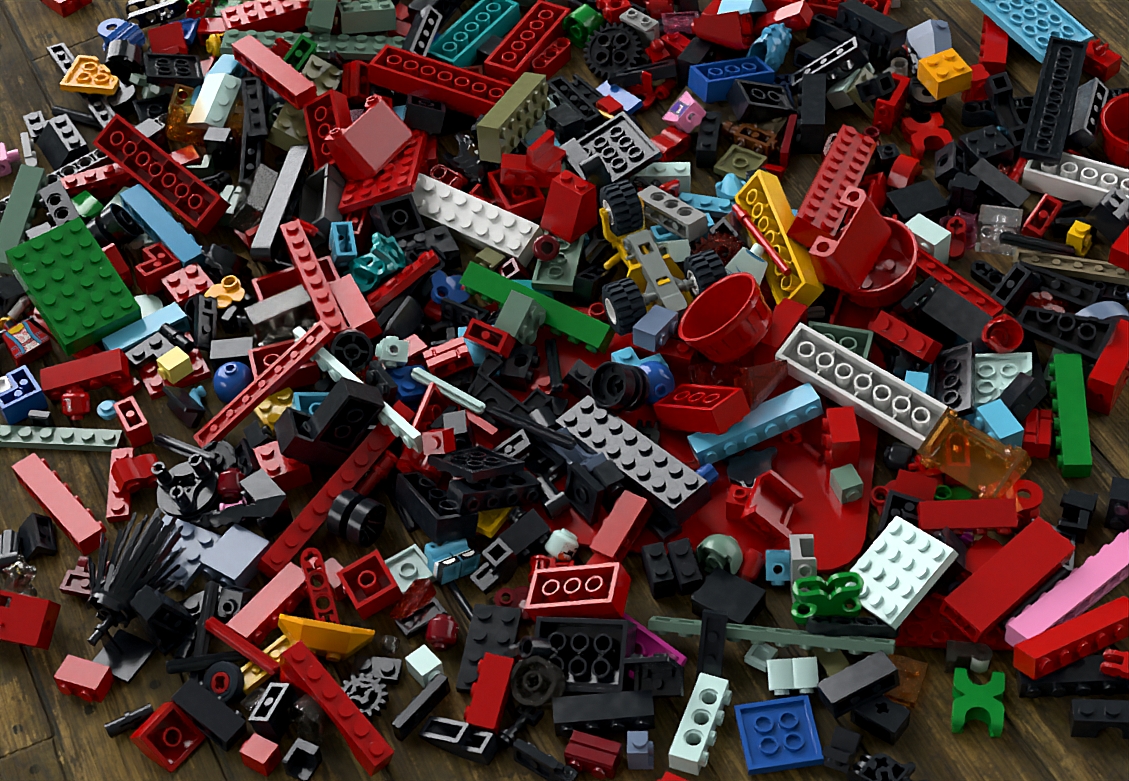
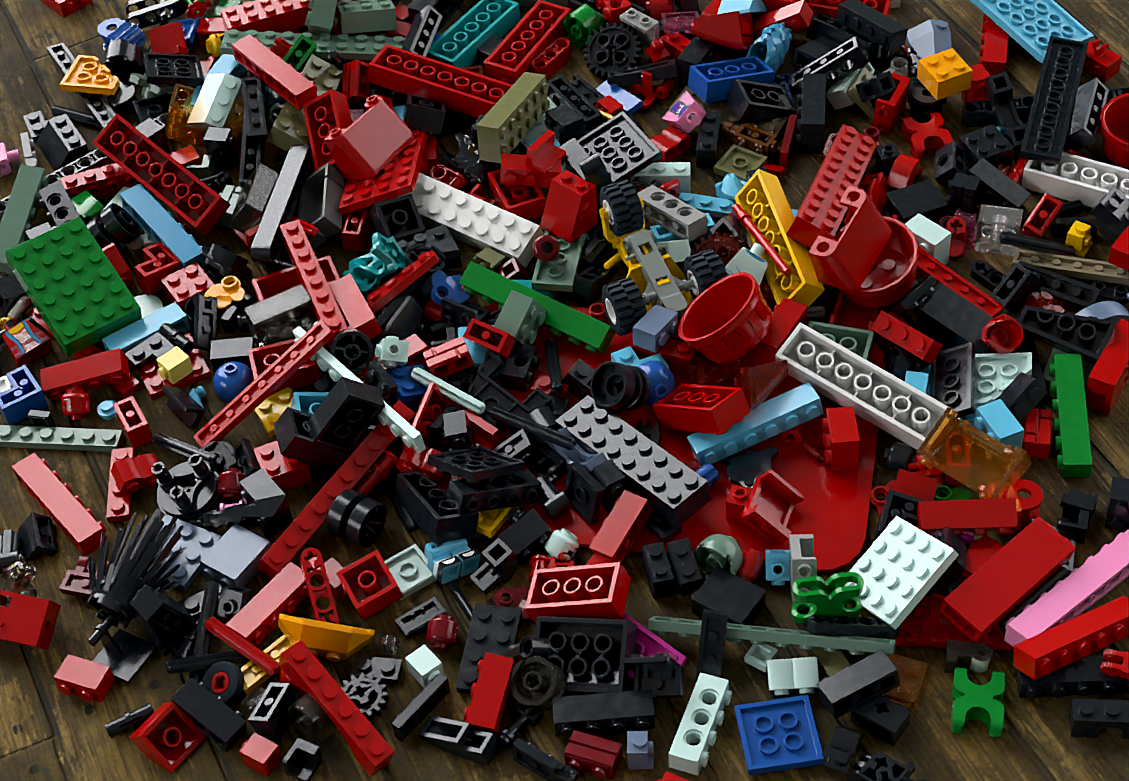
black brick [243,420,277,451] -> none
medium azure torso [329,221,357,268] -> none
clear red slope [389,578,437,619] -> none
brick [422,428,456,455] -> none
sand green brick [830,463,863,504] -> none

